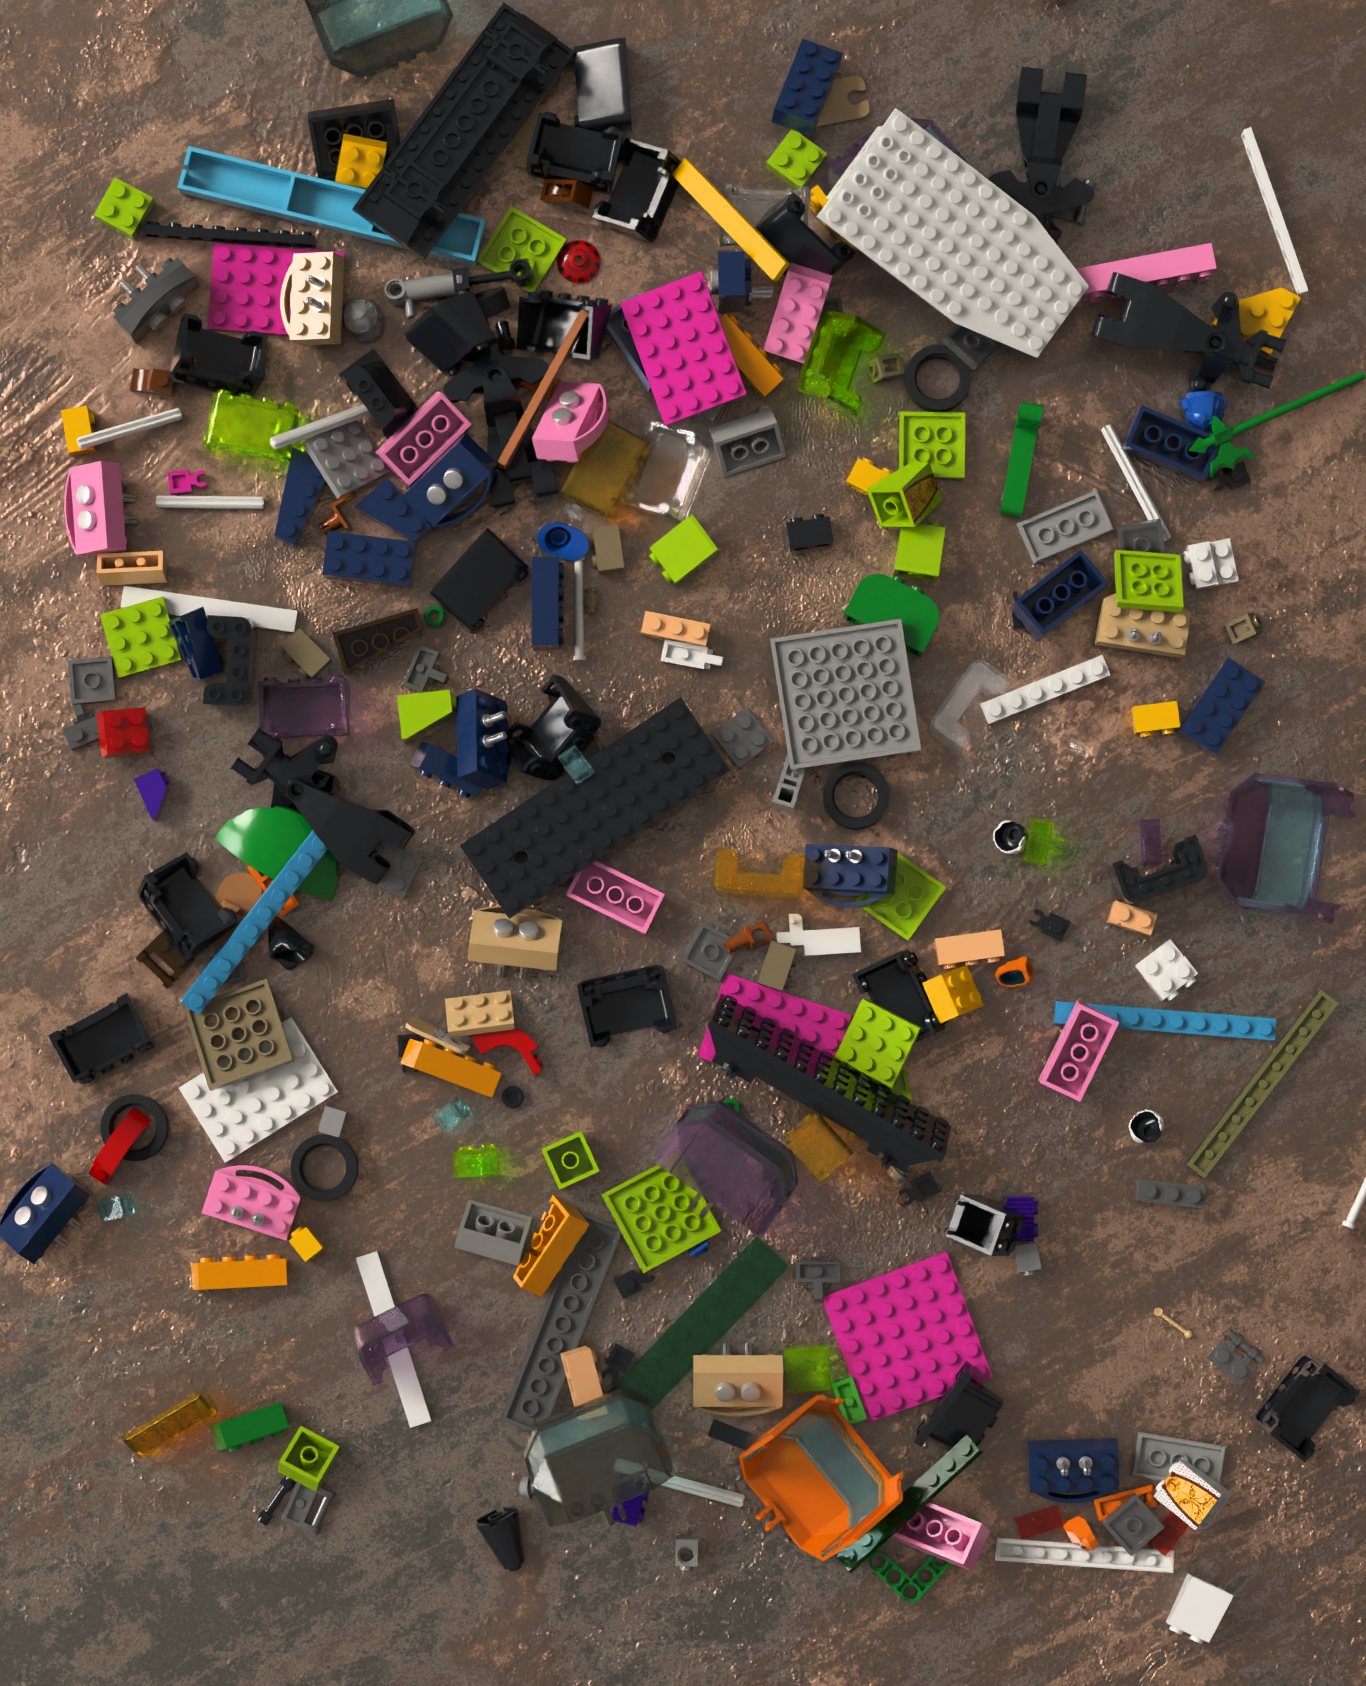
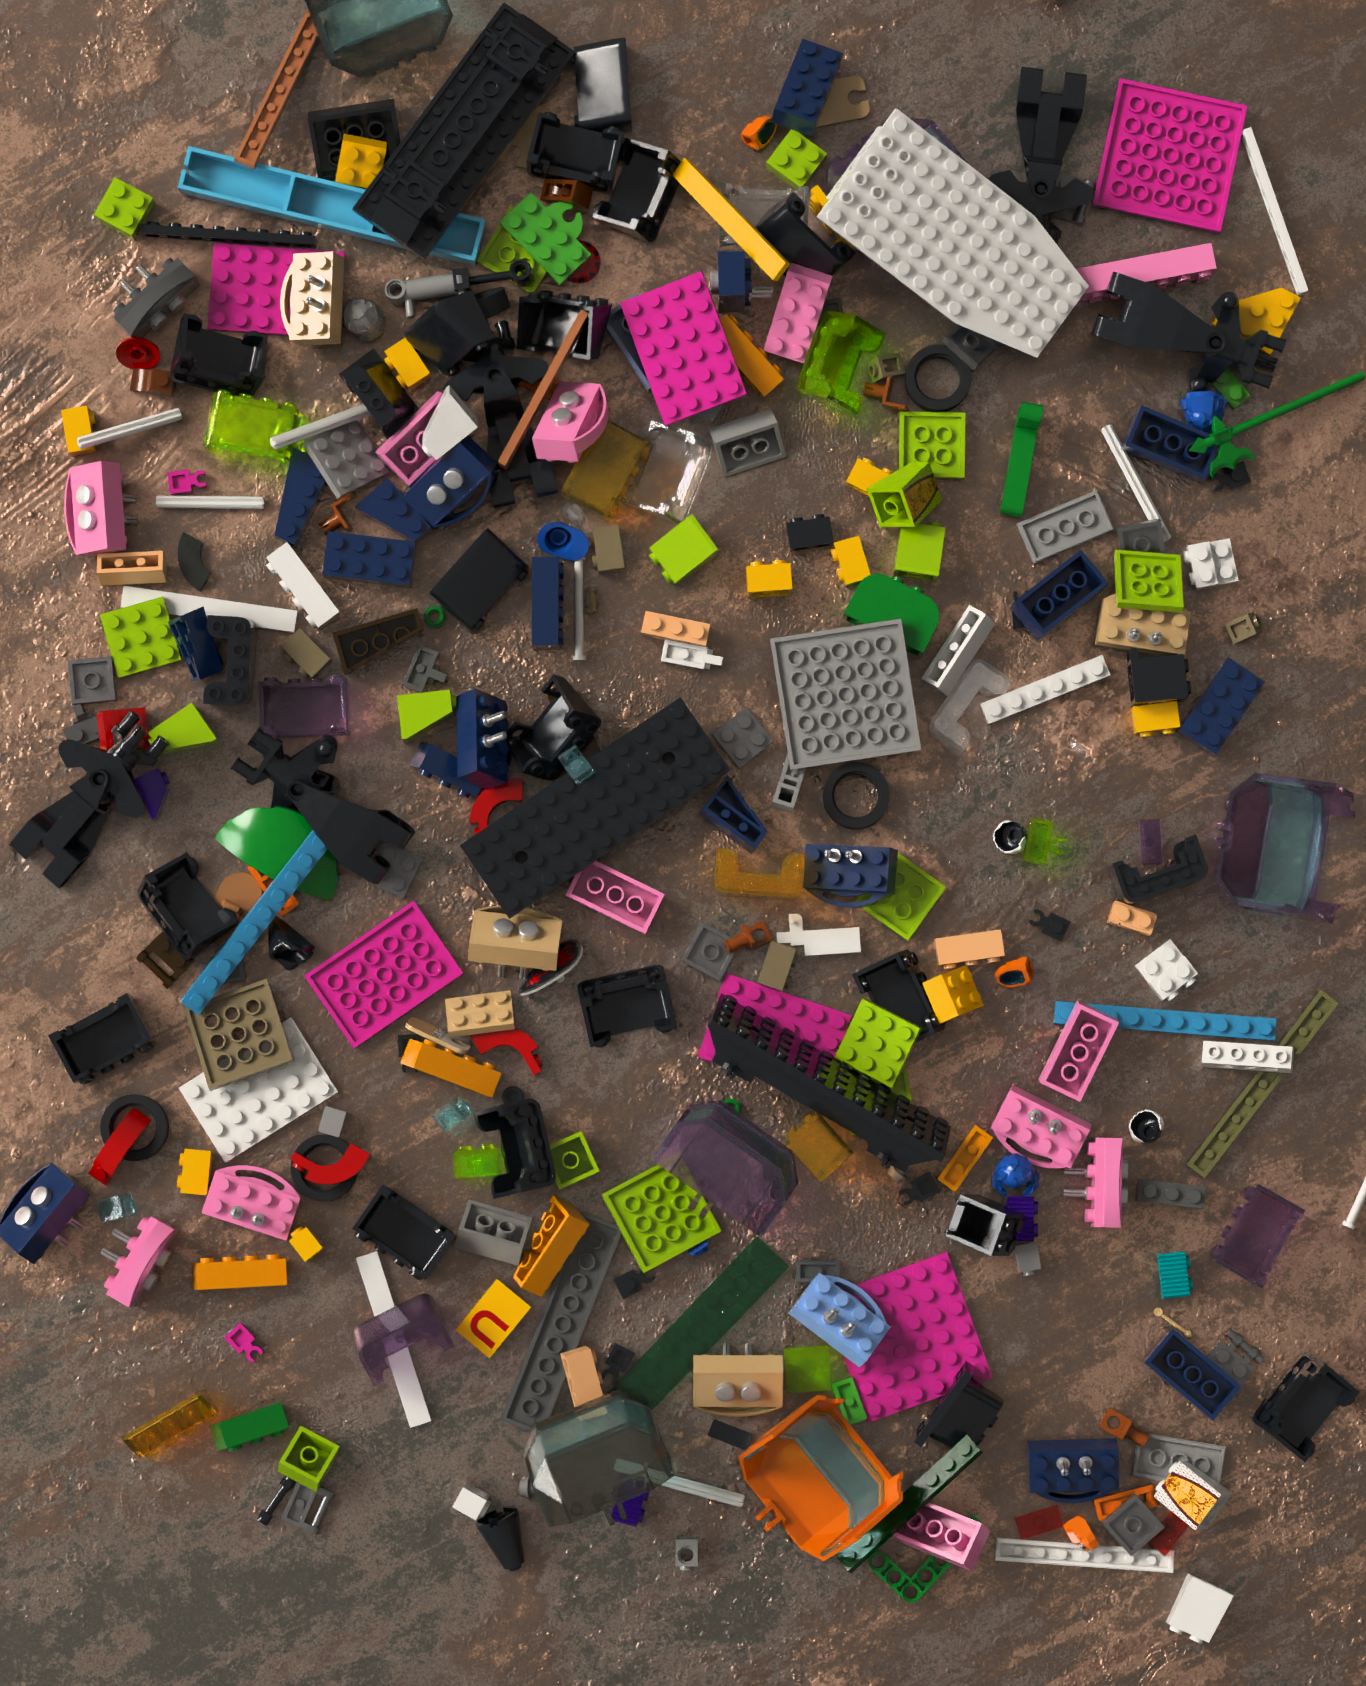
none -> black piece [9,710,170,889]
none -> bright pink piece [101,1216,179,1307]
none -> red dish [116,337,160,369]
none -> lime slope [148,702,221,755]
none -> yellow brick [177,1149,213,1195]
none -> pearl dark grey tile [178,532,211,592]
none -> dark pink plate [224,1322,264,1363]
none -> nougat tile [234,12,326,170]
none -> white brick [266,542,341,630]
none -> red arch [290,1143,371,1184]
none -> dark pink plate [304,900,464,1049]
none -> black windscreen [352,1184,457,1281]
none -> yellow brick [384,337,431,391]
none -> white slope [422,385,478,460]
none -> white brick [452,1482,491,1520]
none -> yellow slope [456,1279,531,1358]
none -> red arch [470,778,523,835]
none -> black windscreen [474,1099,556,1199]
none -> bright green plate [499,192,591,286]
none -> shield [518,939,583,996]
none -> dark blue wedge [699,775,768,854]
none -> orange rock [740,115,777,150]
none -> yellow brick [746,560,792,598]
none -> light blue piece [789,1272,890,1367]
none -> yellow brick [830,536,871,588]
none -> dark orange bracket [863,376,909,412]
none -> white brick [921,605,995,697]
none -> light orange plate [937,1125,993,1192]
none -> bright pink piece [991,1084,1092,1169]
none -> blue helmet [992,1153,1040,1197]
none -> bright pink piece [1063,1138,1129,1228]
none -> dark pink plate [1092,78,1248,233]
none -> dark orange bracket [1099,1408,1150,1448]
none -> black container [1126,648,1191,707]
none -> dark blue brick [1142,1328,1242,1421]
none -> teal brick [1157,1251,1193,1299]
none -> white brick [1202,1041,1294,1073]
none -> clear purple windscreen [1210,1184,1306,1288]
none -> bright green plate [1212,368,1250,410]

